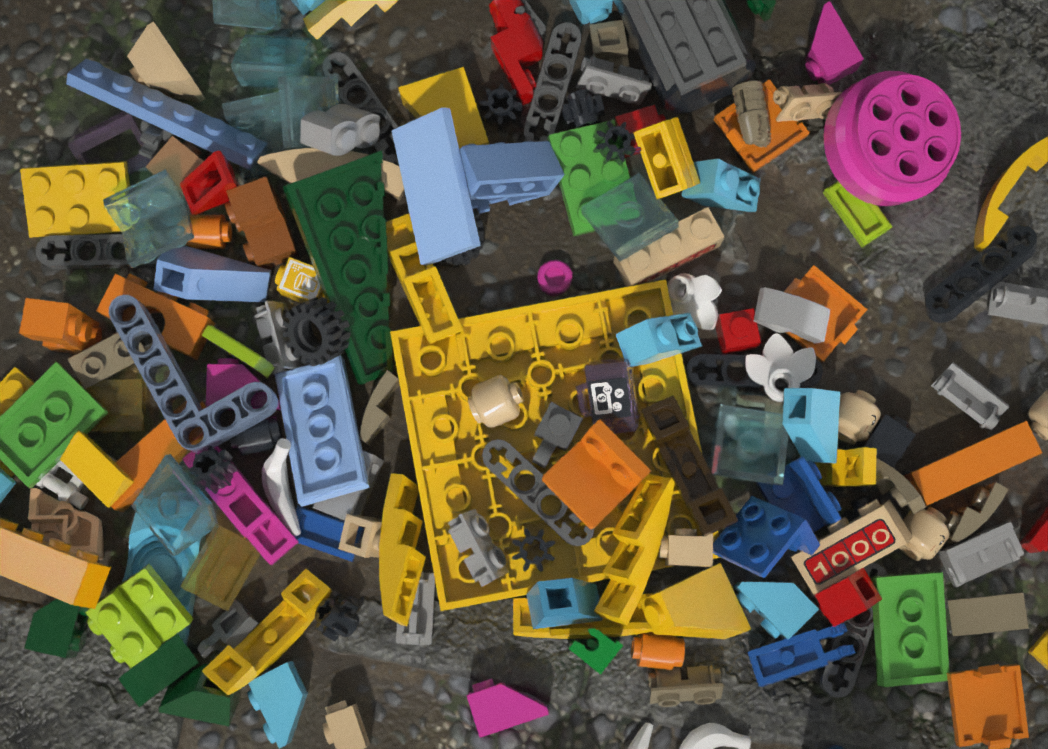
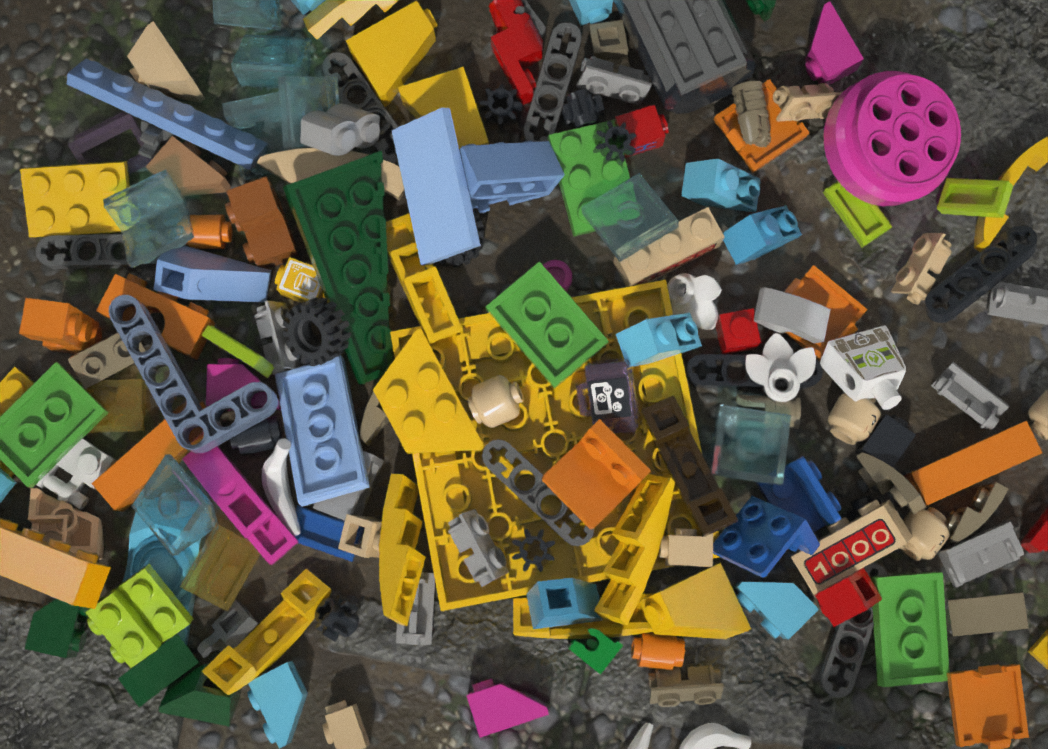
yellow slope [60,431,134,508] -> none
red slope [179,151,239,215] -> none
black gear [189,446,237,494] -> none
dark grey plate [532,402,583,469] -> none
yellow brick [633,117,700,199] -> none
blue hinge [747,623,856,687] -> none
medium azure slope [782,388,840,463] -> none
yellow slope [815,447,877,487] -> none
none -> yellow slope [346,0,437,107]
none -> yellow wing [373,328,485,454]
none -> bright green plate [485,261,609,389]
none -> dark azure slope [723,205,802,265]
none -> white torso [820,325,906,410]
none -> tan hinge [891,233,952,305]
none -> lime tile [937,178,1013,218]

